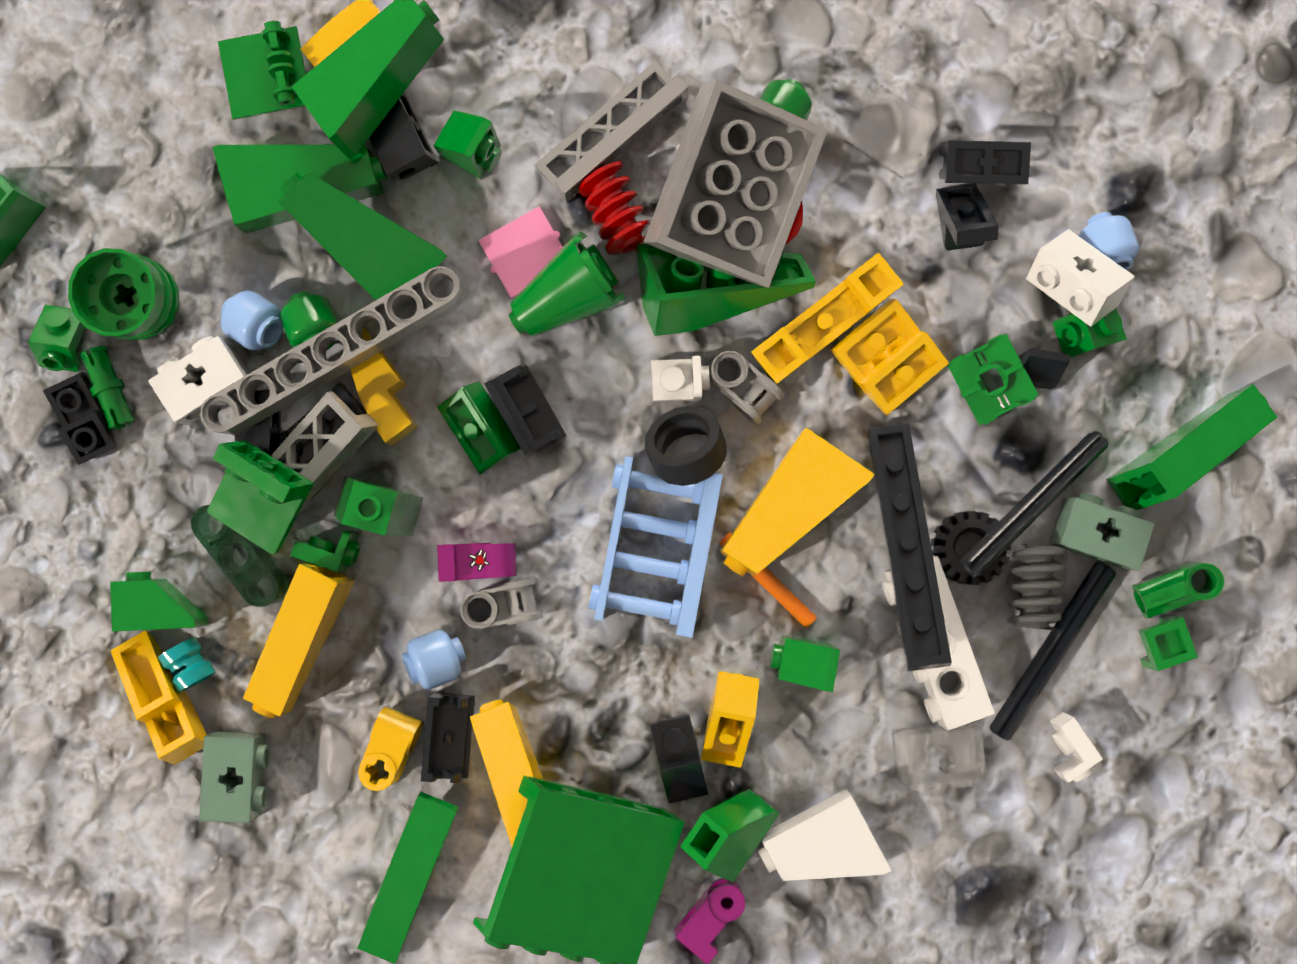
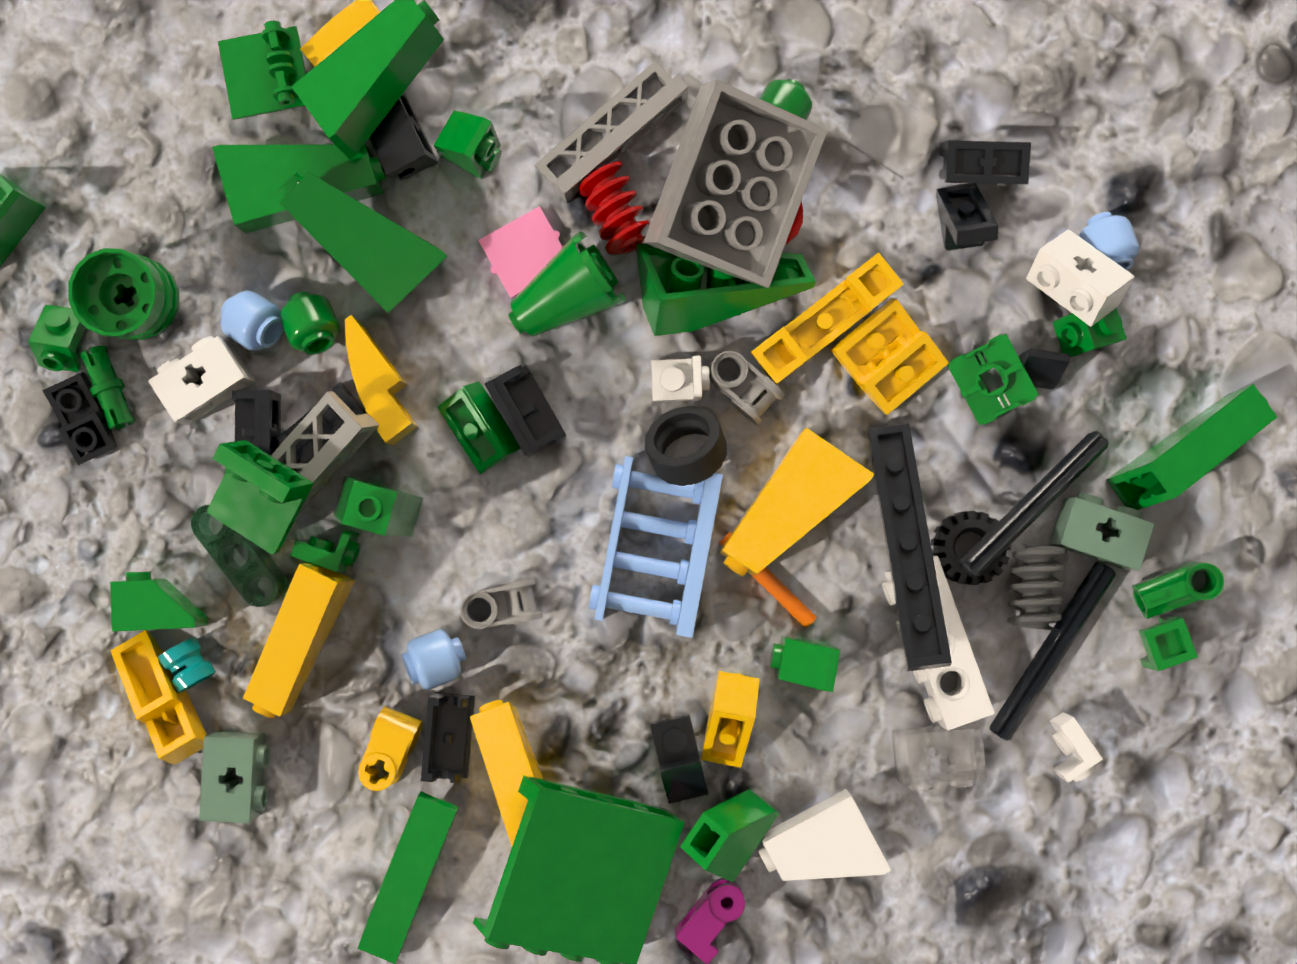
light grey beam [200,266,465,435] -> none
magenta leg [437,543,517,582] -> none

